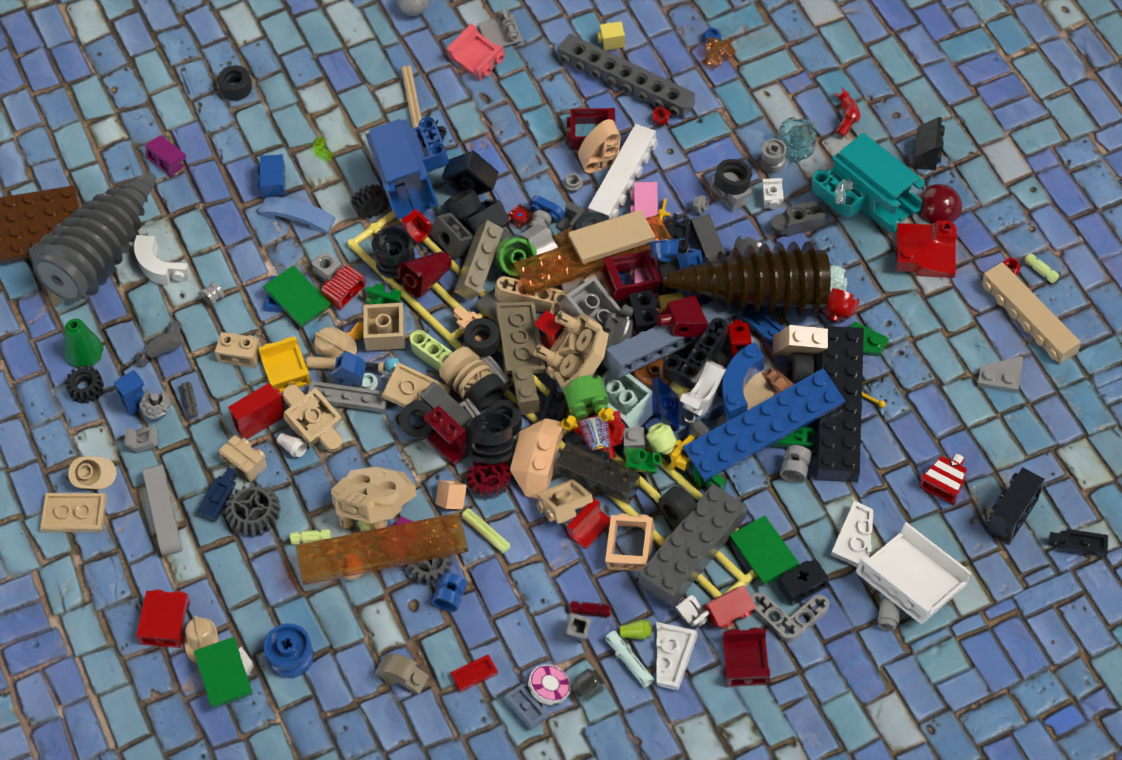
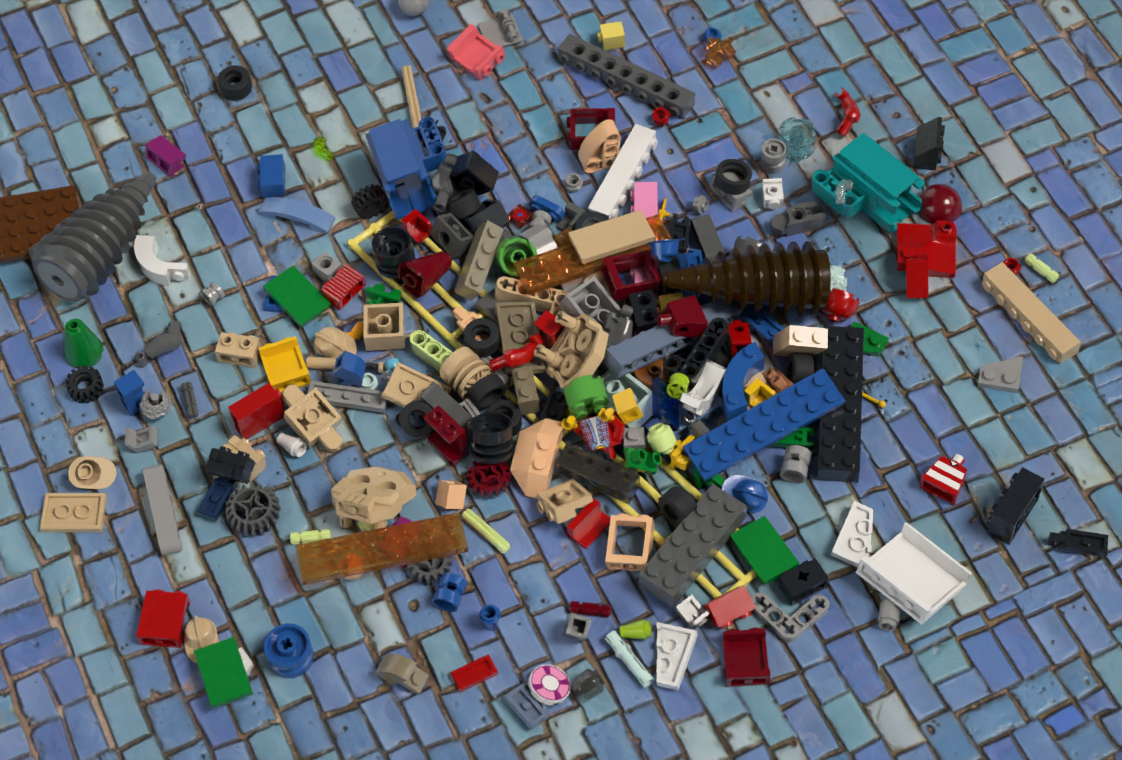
none -> black brick [205,446,255,484]
none -> dark grey arm [432,153,457,212]
none -> blue cone [479,605,501,631]
none -> red arm [489,333,543,372]
none -> yellow panel [612,388,644,425]
none -> lime wheel [667,373,689,399]
none -> blue piece [721,475,768,513]
none -> yellow panel [744,378,776,408]
none -> red hinge [906,254,929,298]

